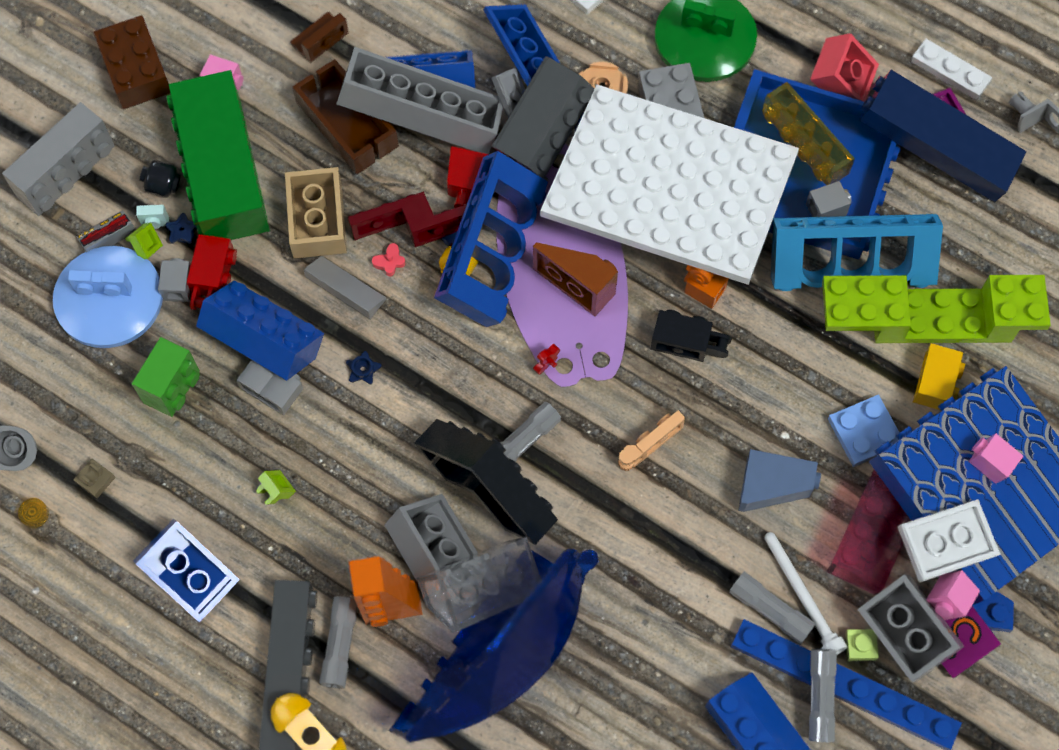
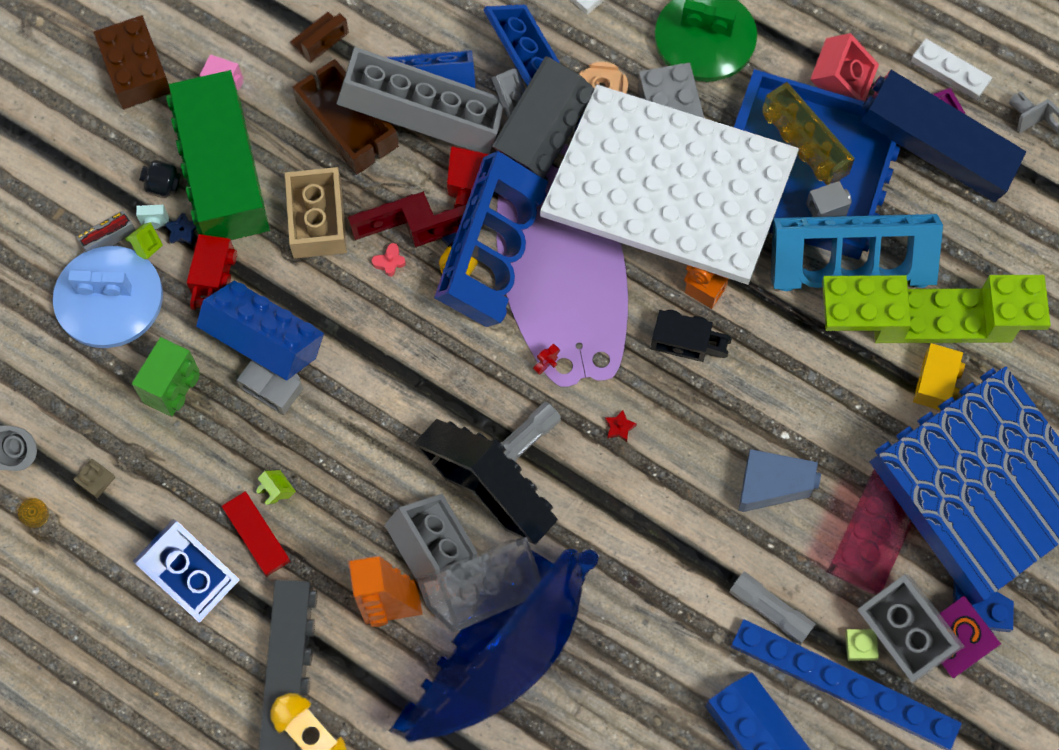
light grey brick [2,102,115,217] -> none
light grey brick [158,258,191,302] -> none
light grey slope [304,256,386,319] -> none
light grey axle [319,596,358,689] -> none
dark blue plate [346,351,381,385] -> none
dark orange slope [533,242,618,317] -> none
light nougat hinge [618,410,685,471] -> none
white piece [765,532,848,655] -> none
light grey axle [809,649,837,743] -> none
light blue plate [828,394,900,467] -> none
white tile [898,499,1001,583] -> none
bright pink brick [926,570,980,620] -> none
bright pink brick [968,434,1023,484] -> none
none -> red tile [222,491,291,577]
none -> red piece [605,410,637,442]

